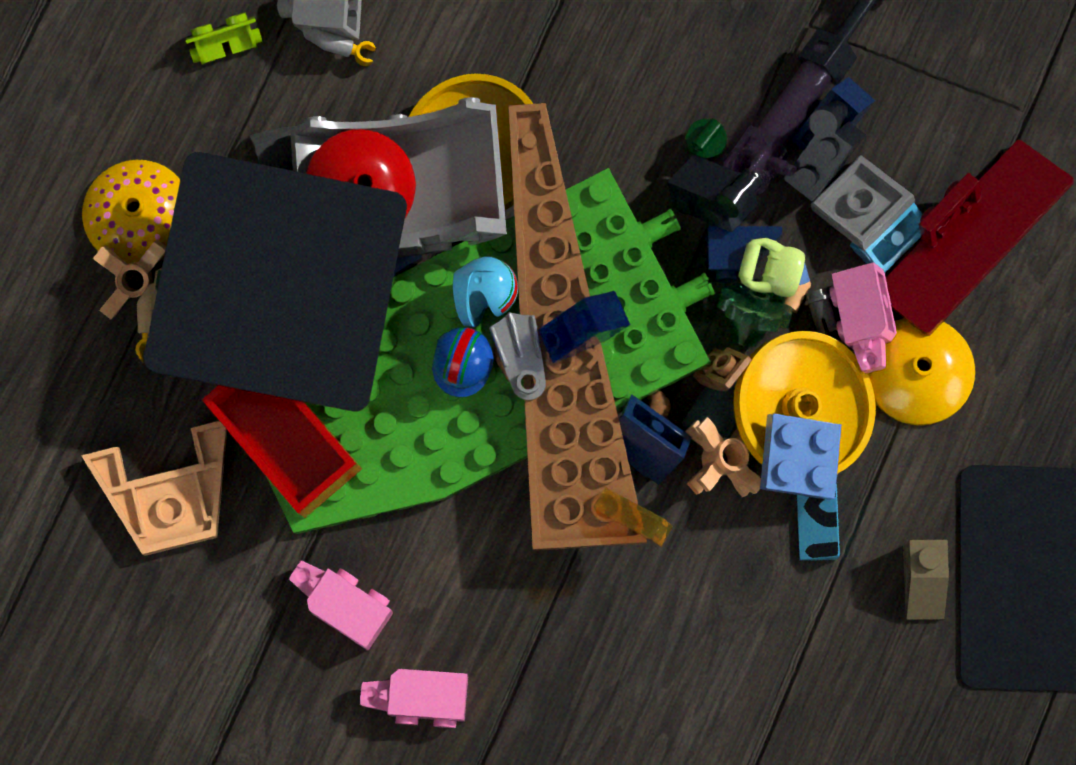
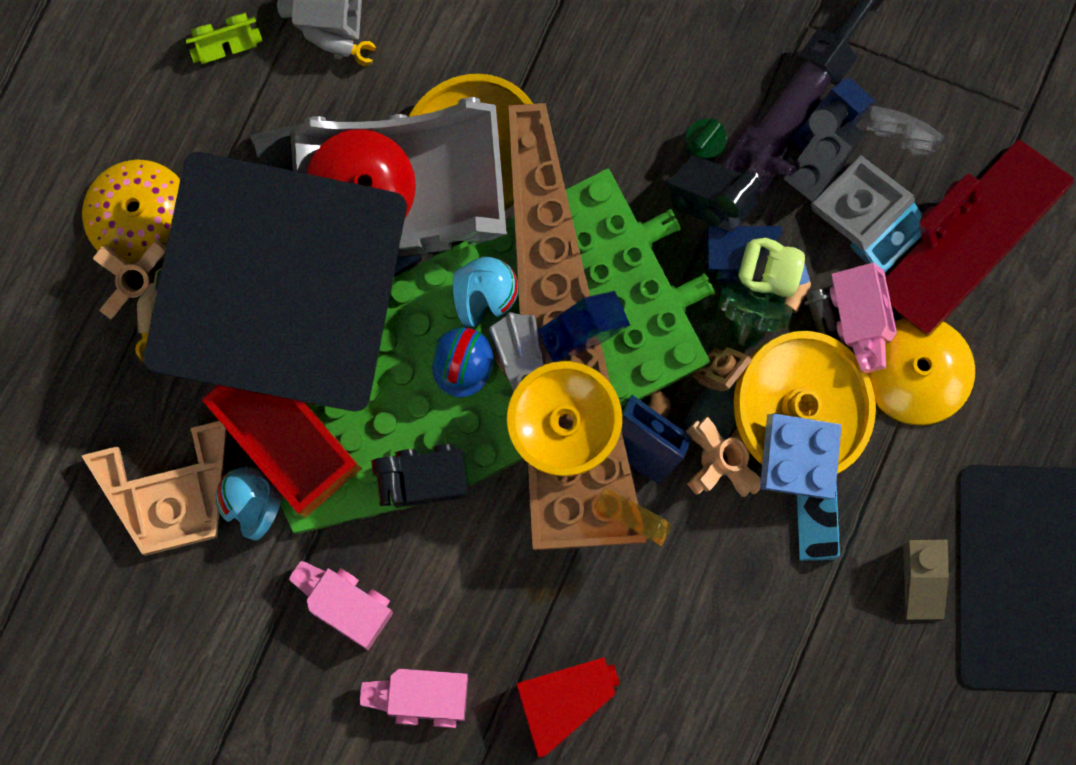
none -> medium azure helmet [215,466,283,540]
none -> black hinge [371,444,471,508]
none -> yellow dish [507,361,622,476]
none -> red slope [517,657,620,759]
none -> clear slope [866,106,943,155]

